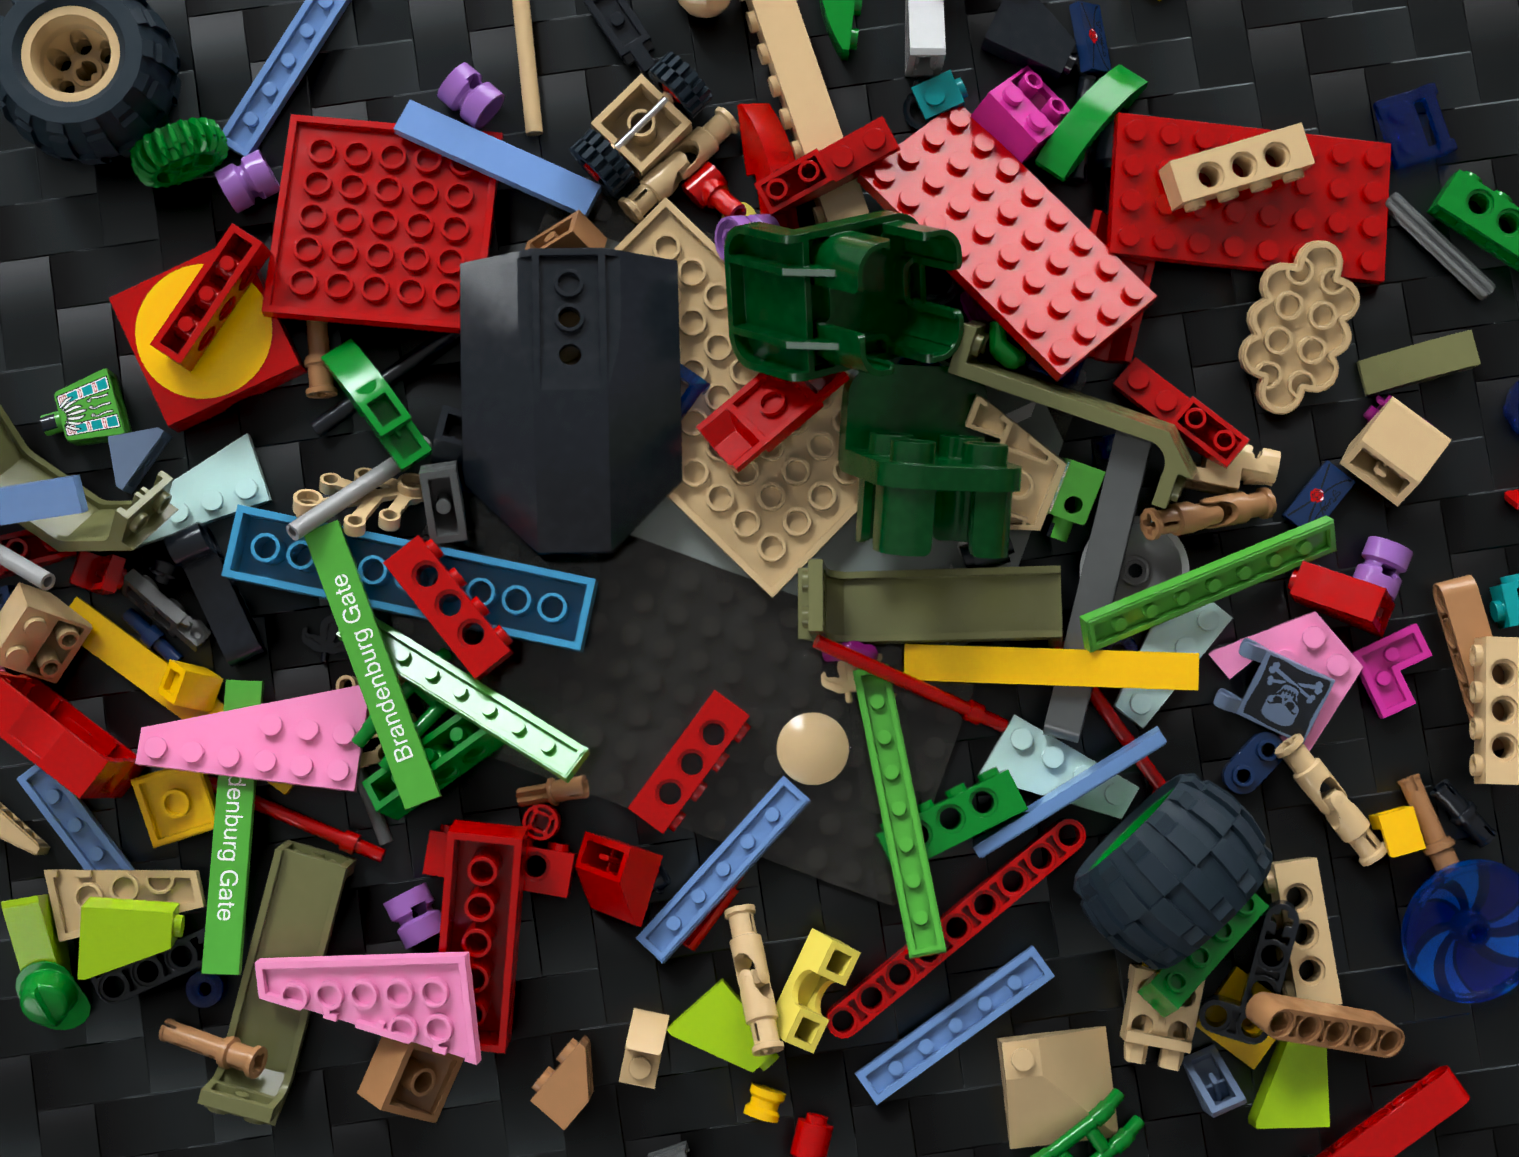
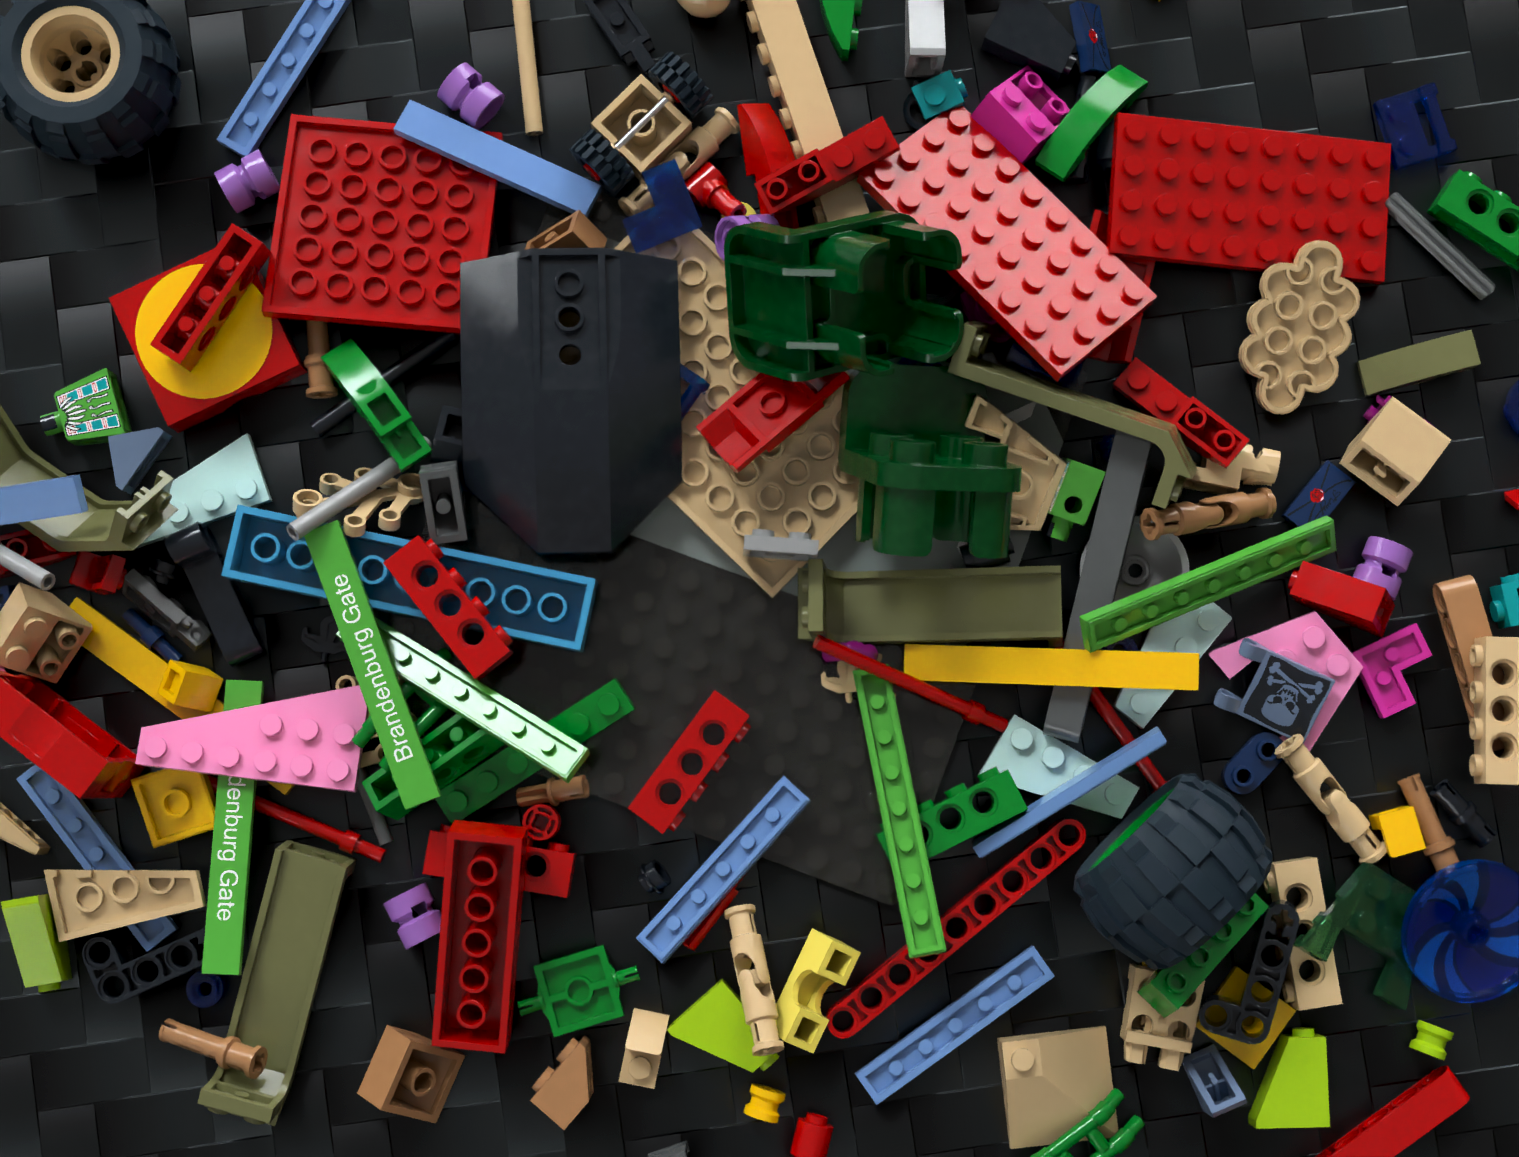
green piece [15,961,91,1030] -> none
lime slope [78,897,185,980] -> none
green gear [130,117,229,188] -> none
bright pink wing [255,951,482,1065] -> none
red slope [575,831,663,927] -> none
tan dish [776,712,849,785] -> none
green arm [989,321,1026,370] -> none
tan brick [1159,122,1315,213] -> none
medium nougat beam [1245,992,1405,1058] -> none
none -> green plate [435,678,636,825]
none -> green plate [517,944,641,1037]
none -> clear blue plate [622,159,702,254]
none -> light grey plate [743,529,819,561]
none -> clear green wing [1294,862,1424,1010]
none -> lime wheel [1409,1019,1454,1061]

